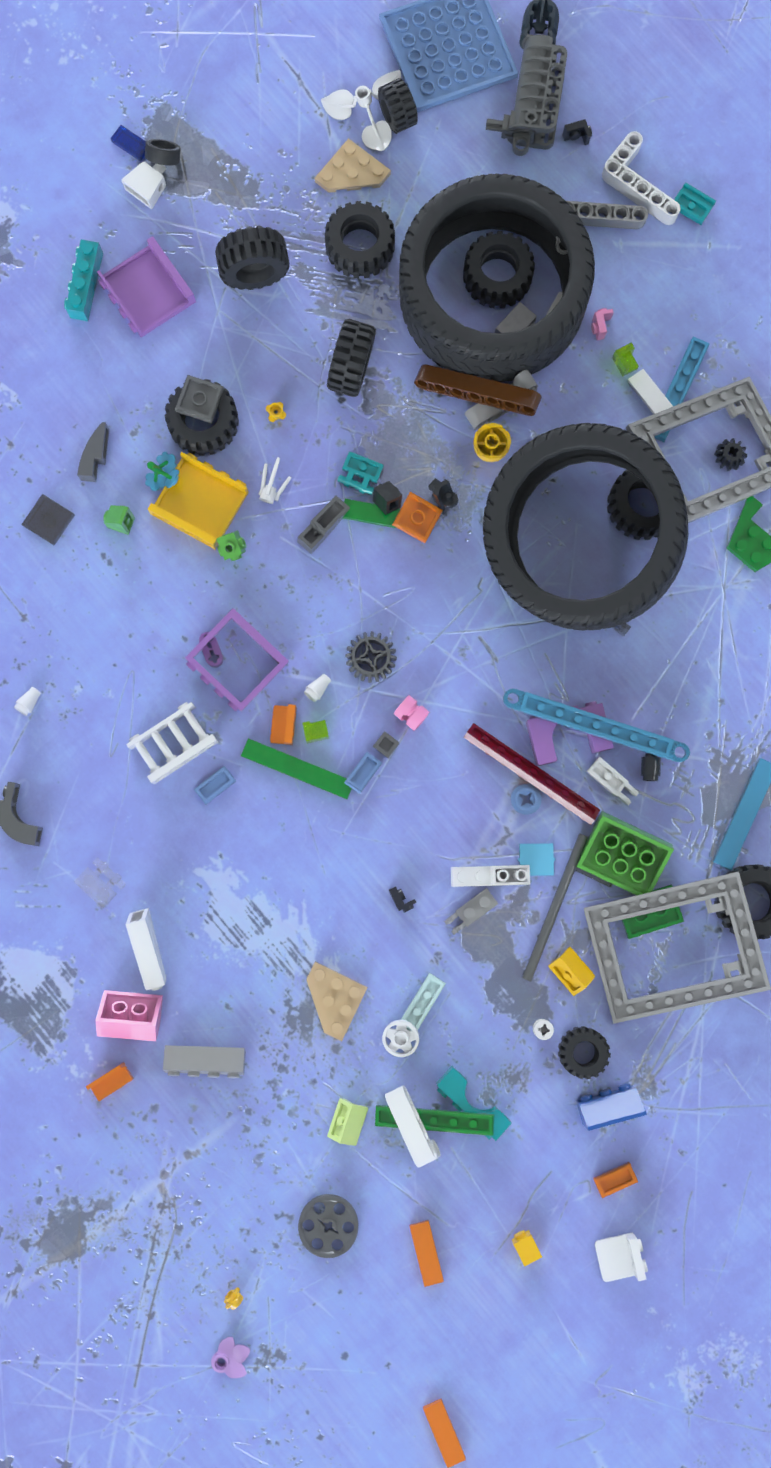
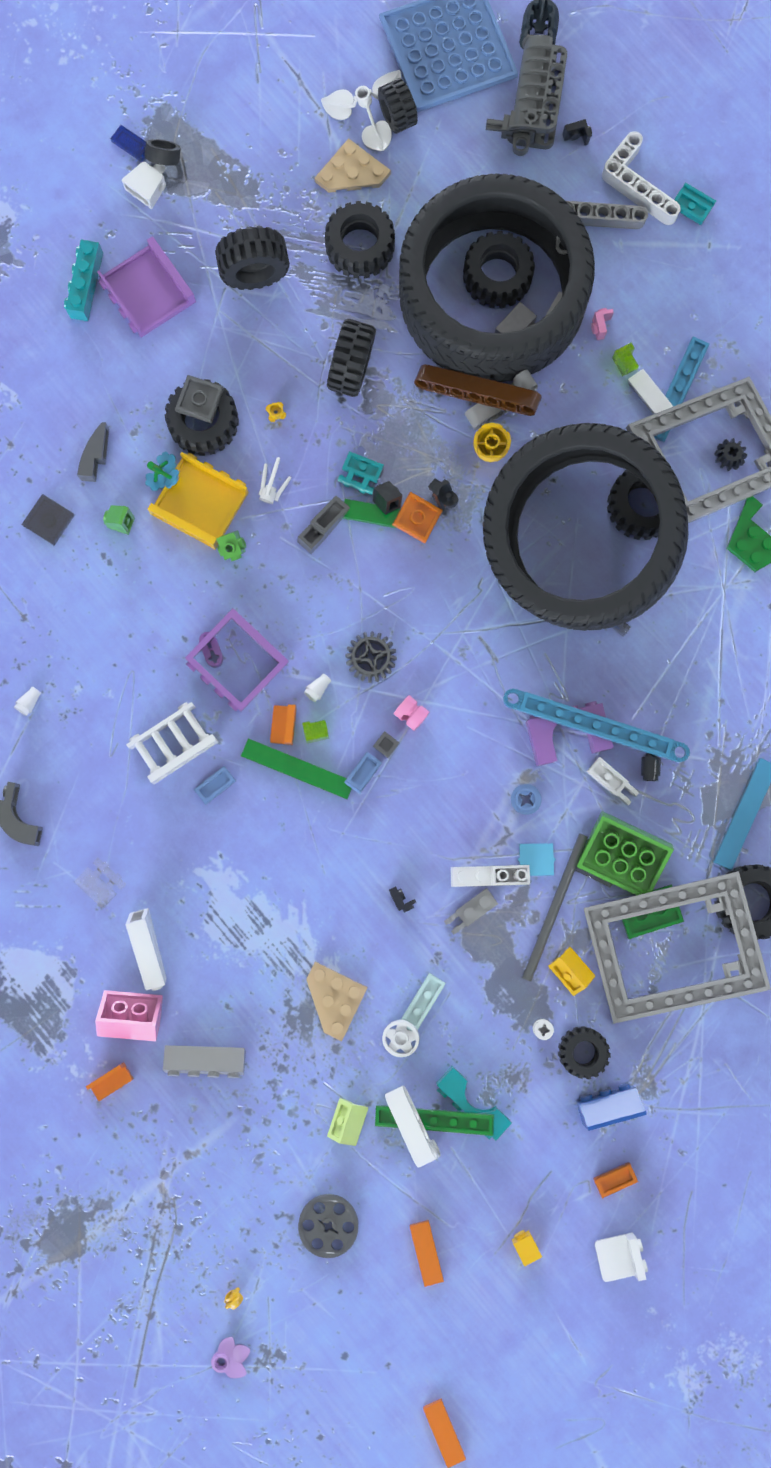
dark red plate [463,723,600,825] -> none

